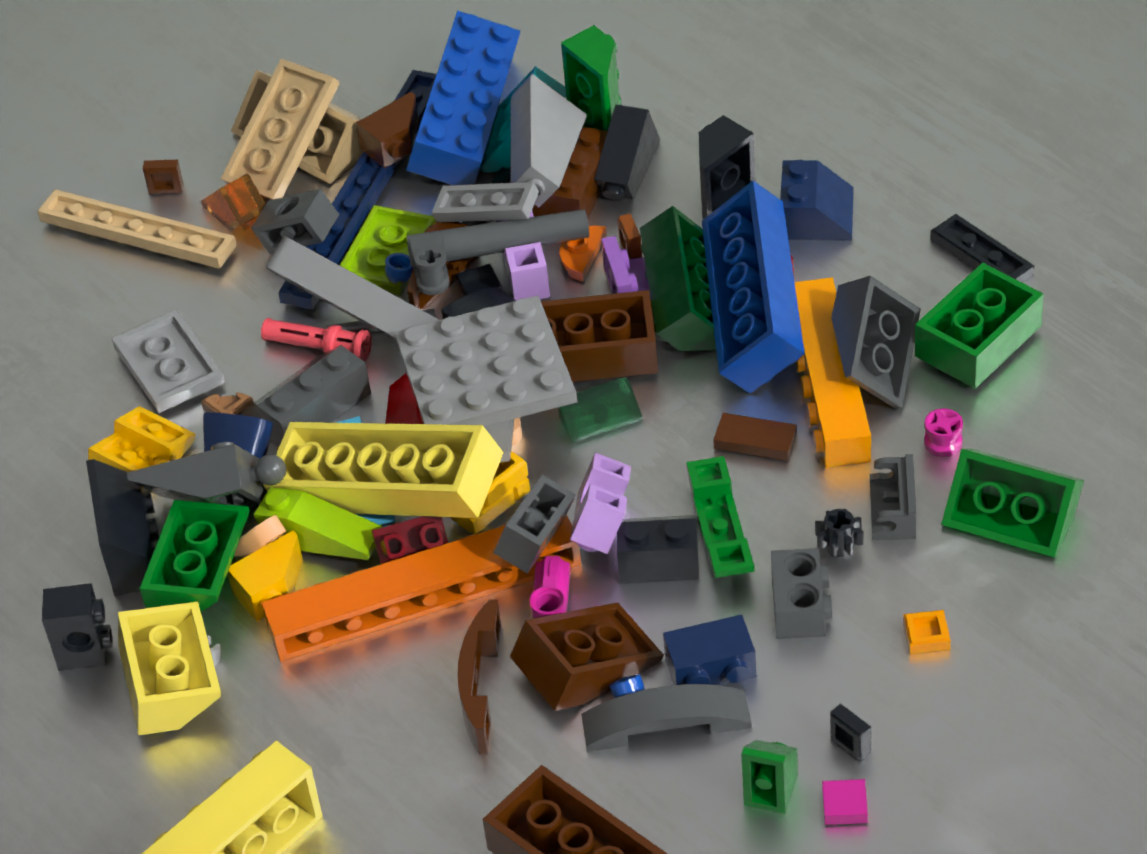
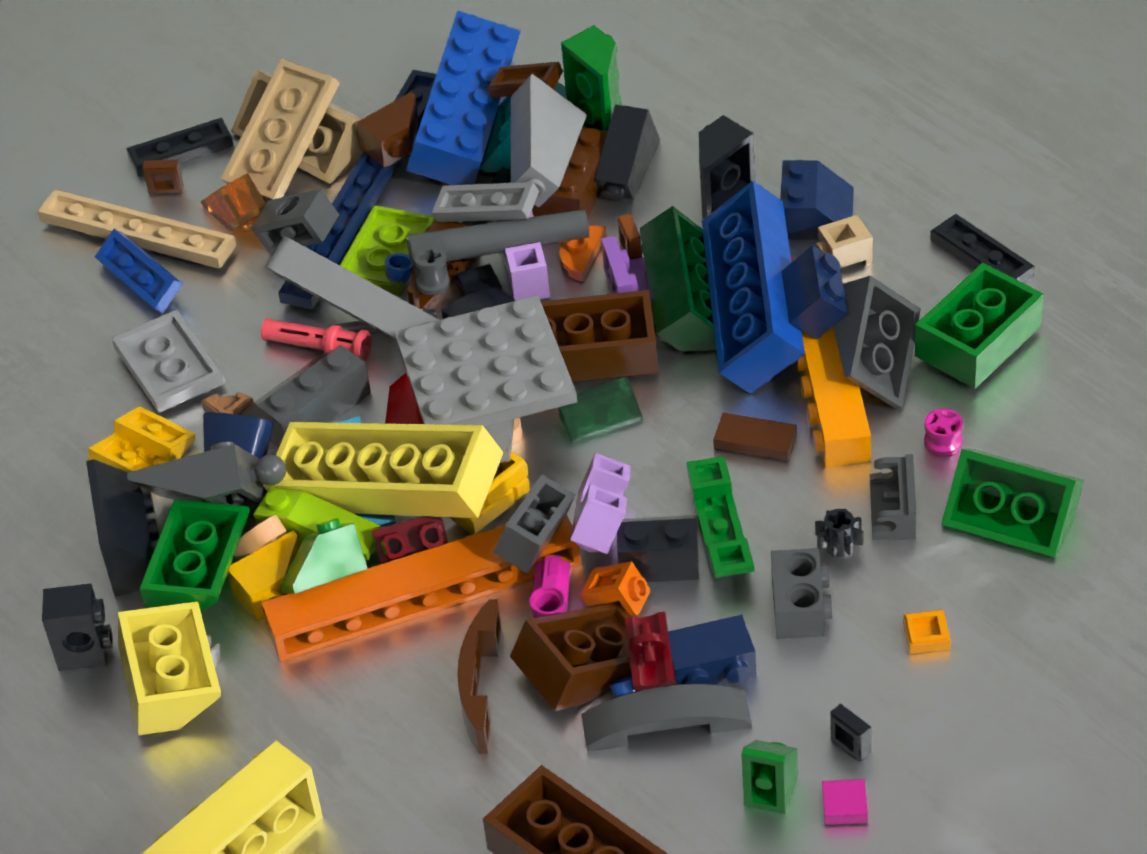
none -> blue plate [95,228,183,313]
none -> black tile [126,118,234,177]
none -> slope [281,518,368,594]
none -> reddish brown tile [488,62,563,98]
none -> orange bracket [580,561,650,617]
none -> dark red hips [624,611,676,691]
none -> dark blue brick [782,245,848,339]
none -> tan brick [814,215,872,268]

